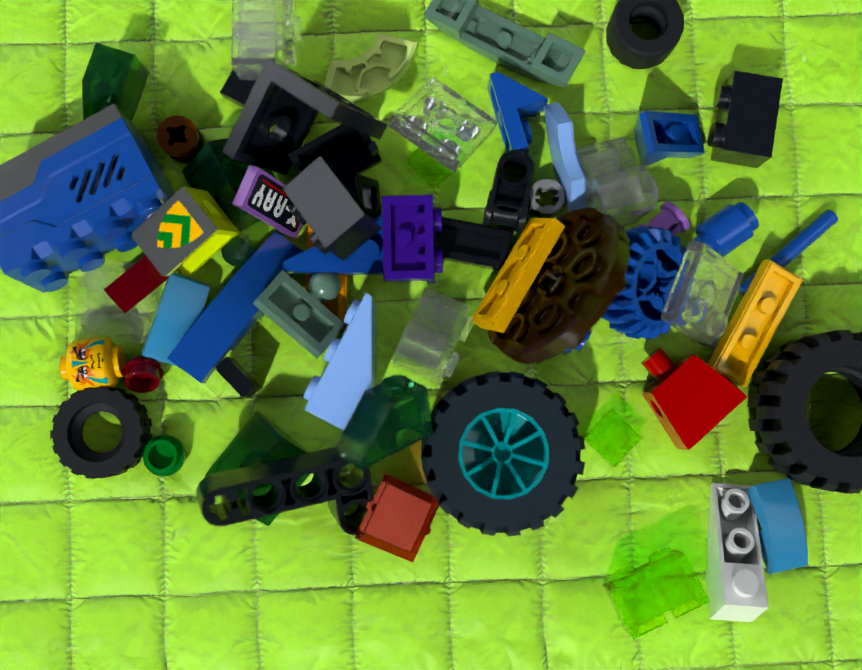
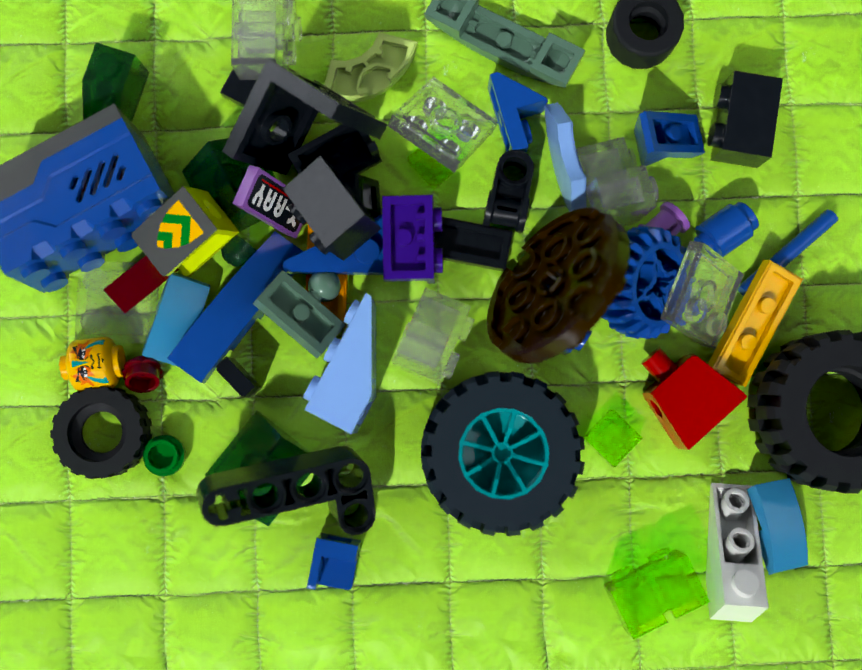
reddish brown wheel [157,115,205,164] -> none
clear green slope [335,374,433,470] -> none
clear red piece [355,473,439,562] -> none
yellow tile [472,217,565,333] -> none
light grey bush [528,179,565,218] -> none
none -> blue panel [307,533,361,590]

